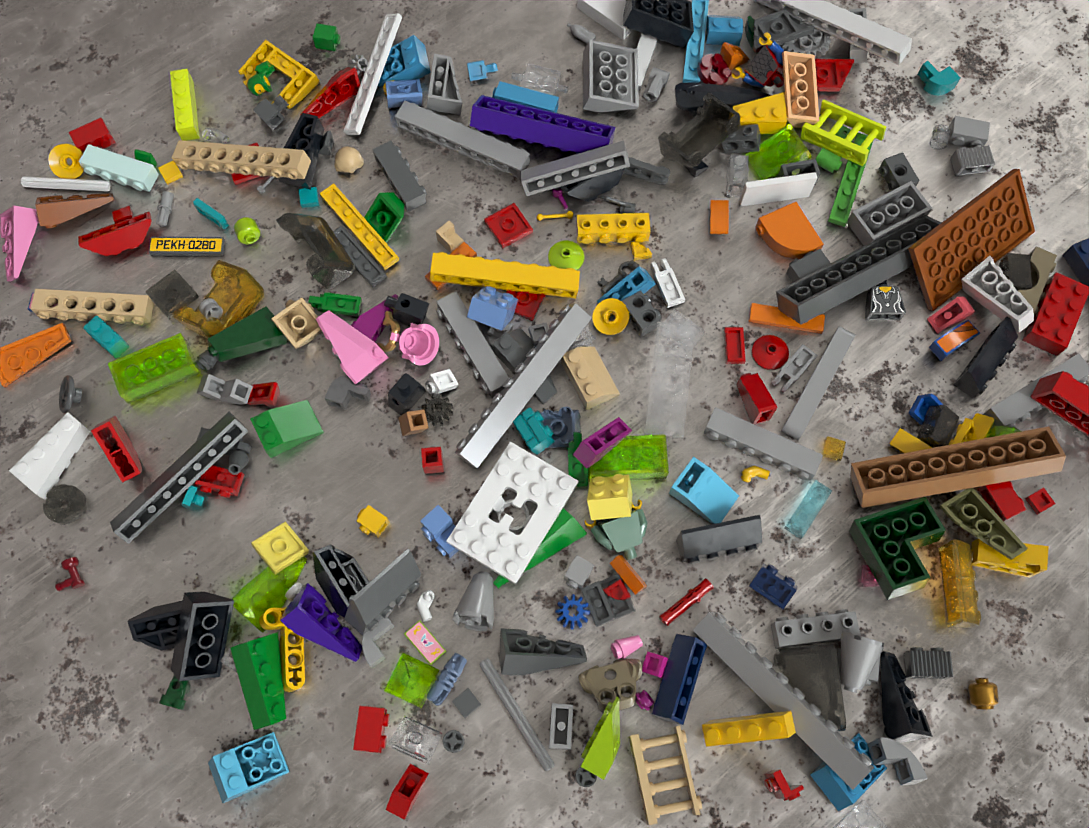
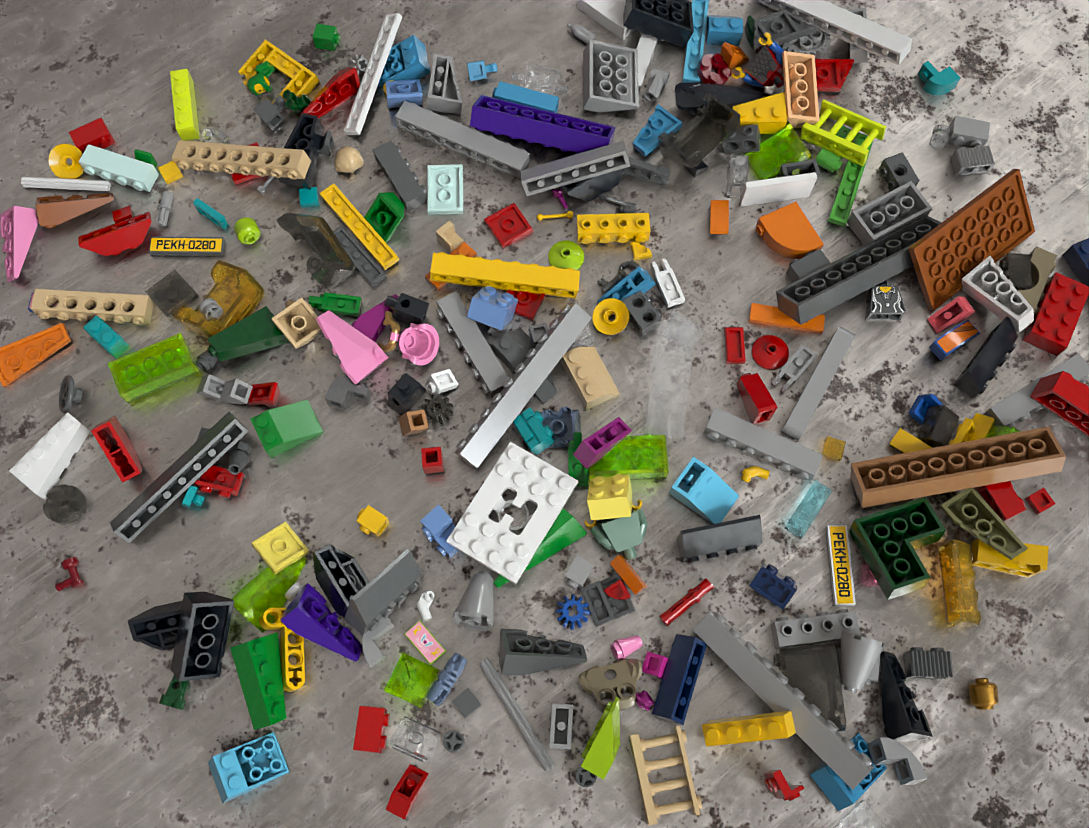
none -> dark green plate [283,90,311,114]
none -> light aqua tile [427,164,463,215]
none -> dark azure wing [633,104,682,156]
none -> tile [826,525,856,606]

